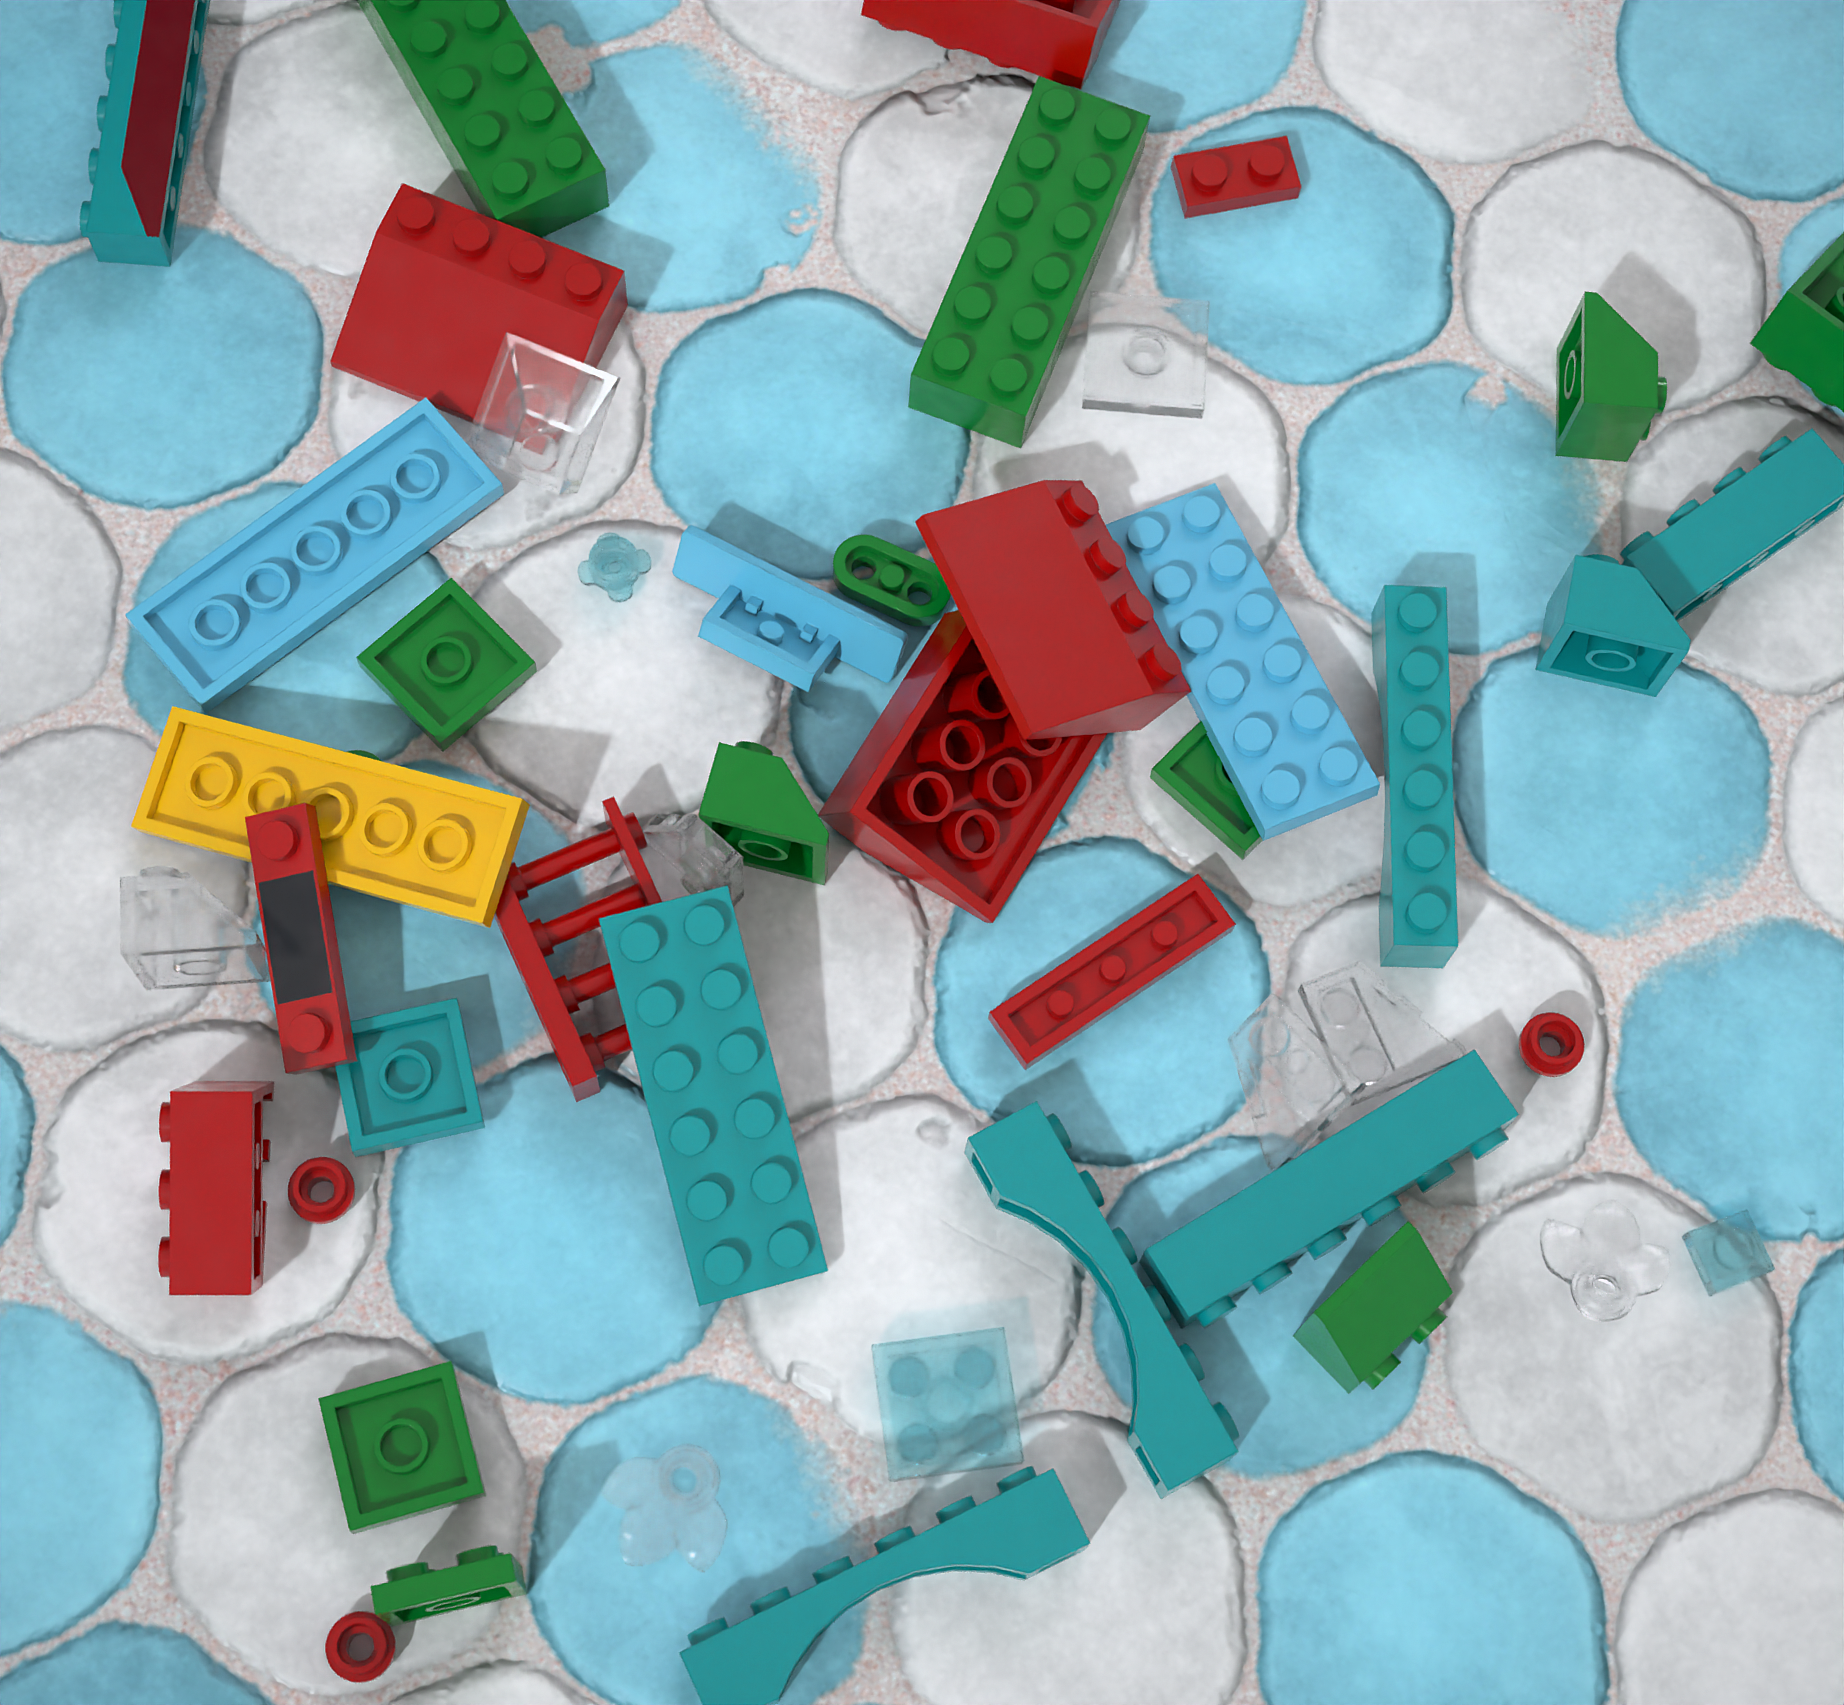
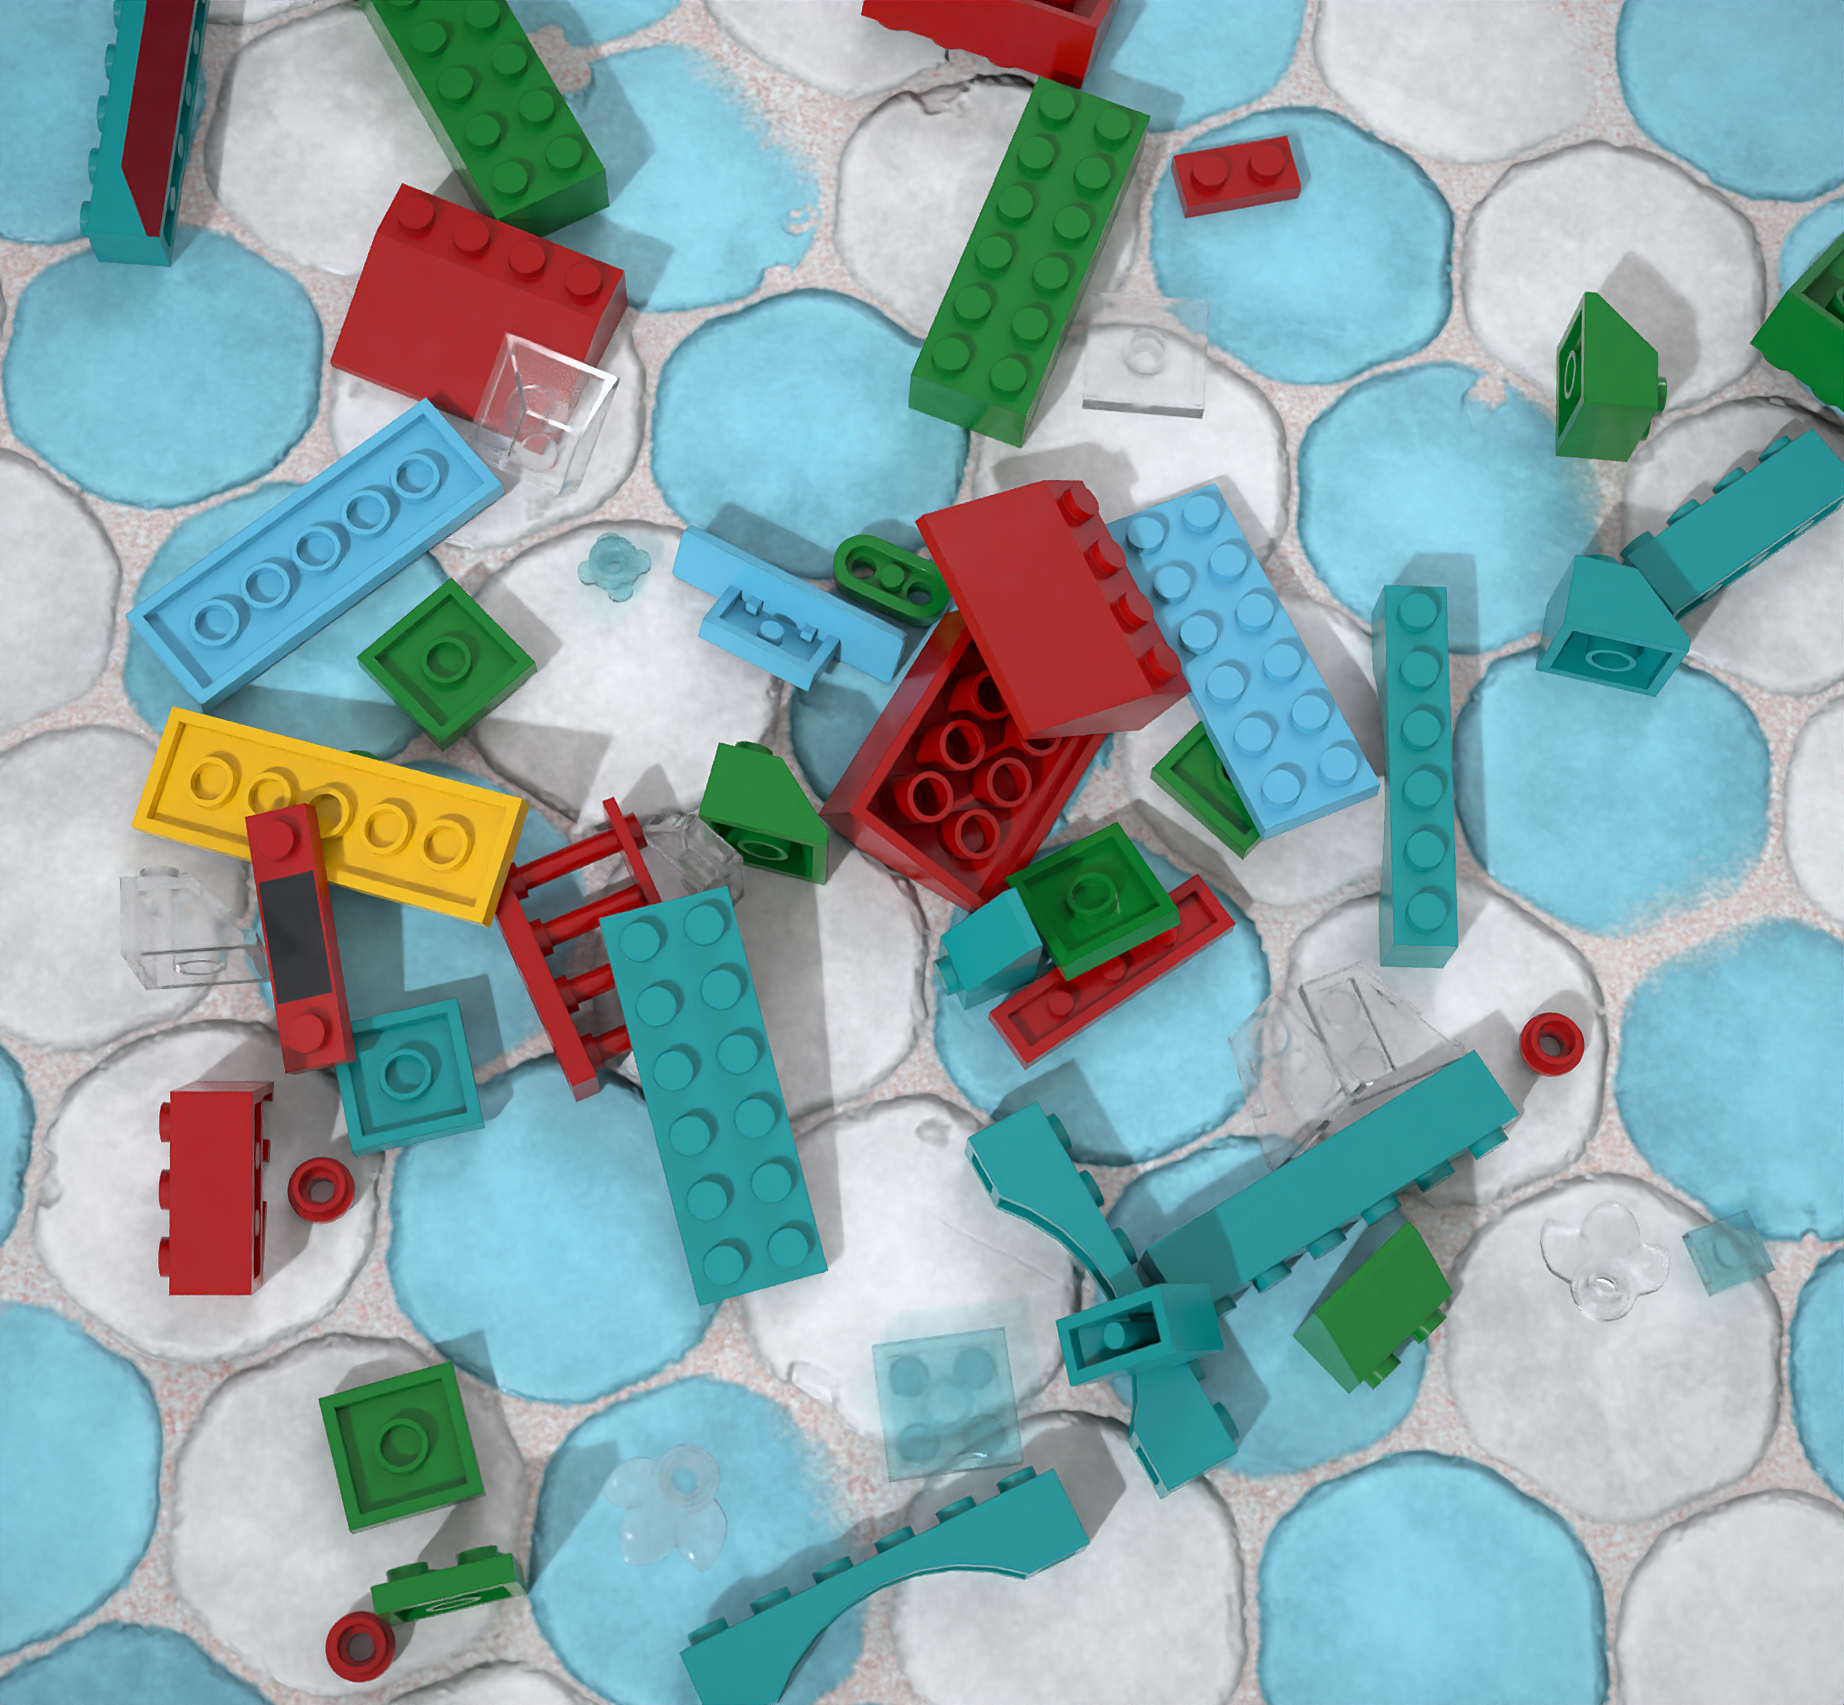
none -> teal slope [933,887,1043,1011]
none -> green plate [1005,822,1181,982]
none -> teal slope [1055,1283,1225,1387]

